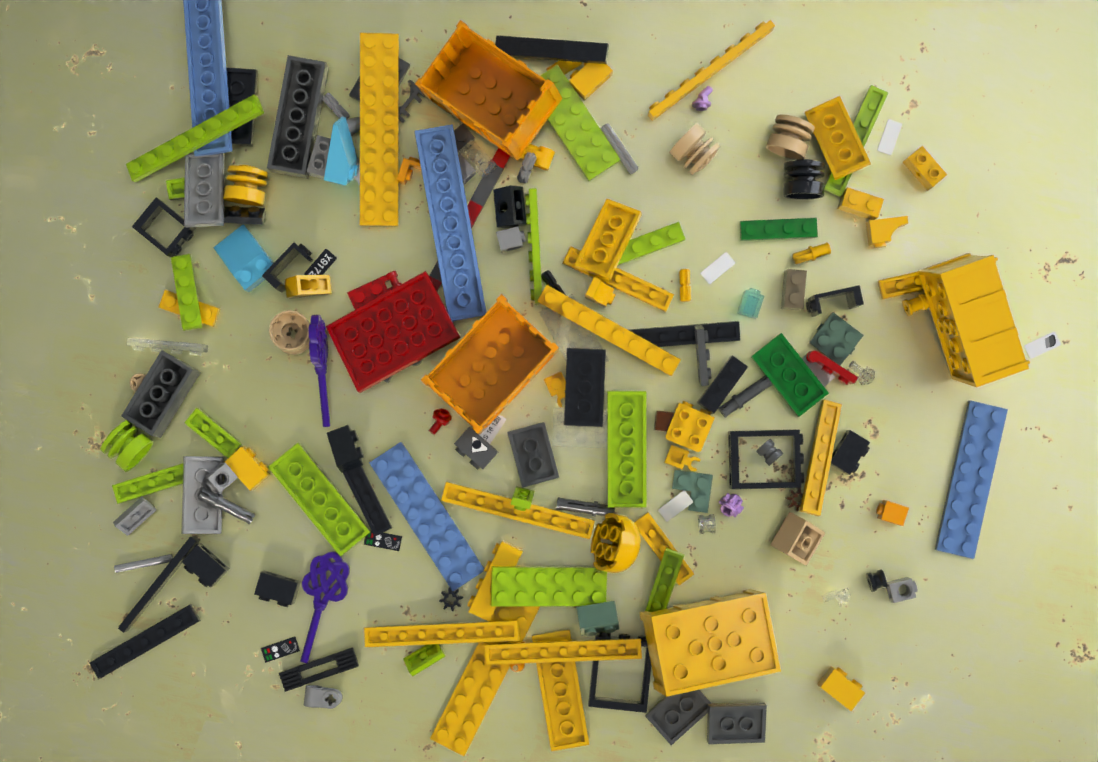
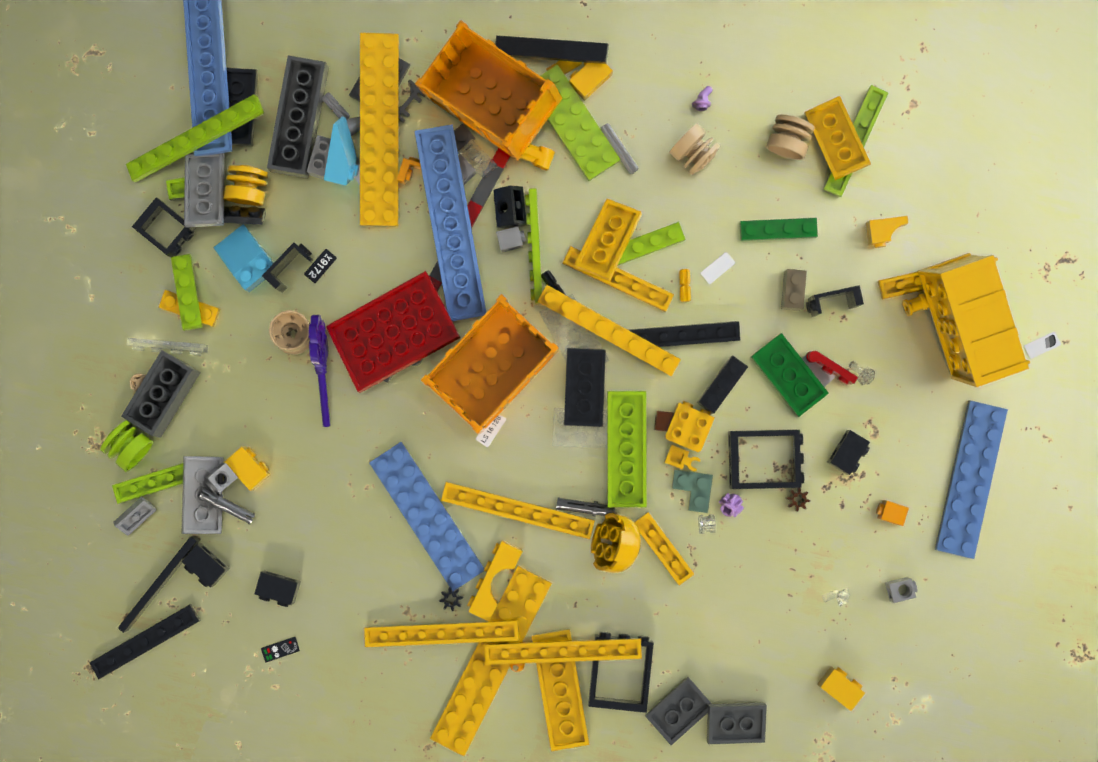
light grey bar [114,554,173,573] -> none
lime plate [184,408,242,458] -> none
lime plate [268,443,371,557] -> none
black container [279,647,359,692] -> none
yellow arch [285,275,332,298] -> none
dark purple piece [300,551,350,663] -> none
light grey piece [304,685,343,709] -> none
black brick [327,425,364,473] -> none
black plate [343,466,393,537] -> none
red plate [347,271,402,310] -> none
black sticker [364,530,402,551] -> none
lime plate [403,644,445,676] -> none
red plate [429,408,452,435] -> none
dark grey brick [454,427,498,470] -> none
lime plate [490,566,607,606] -> none
dark grey plate [507,422,559,488] -> none
lime plate [511,486,535,511] -> none
light grey piece [517,152,537,183] -> none
yellow plate [544,371,566,407] -> none
sand green brick [576,601,619,637] -> none
yellow arch [585,277,615,307] -> none
yellow container [639,589,781,697] -> none
lime plate [645,548,685,612] -> none
yellow plate [648,20,775,121] -> none
white sticker [658,490,693,522] -> none
dark grey plate [694,325,711,386] -> none
dark grey pin [718,375,772,418] -> none
clear light blue brick [737,288,764,319] -> none
dark grey wheel [756,439,783,466] -> none
tan slope [771,512,825,566] -> none
black wheel [783,159,825,199] -> none
yellow axle [792,242,831,264] -> none
yellow plate [800,399,842,516] -> none
sand green plate [809,312,864,366] -> none
yellow brick [837,187,884,220] -> none
black wheel [866,569,888,592] -> none
white sticker [877,119,902,155] -> none
yellow brick [903,146,947,191] -> none

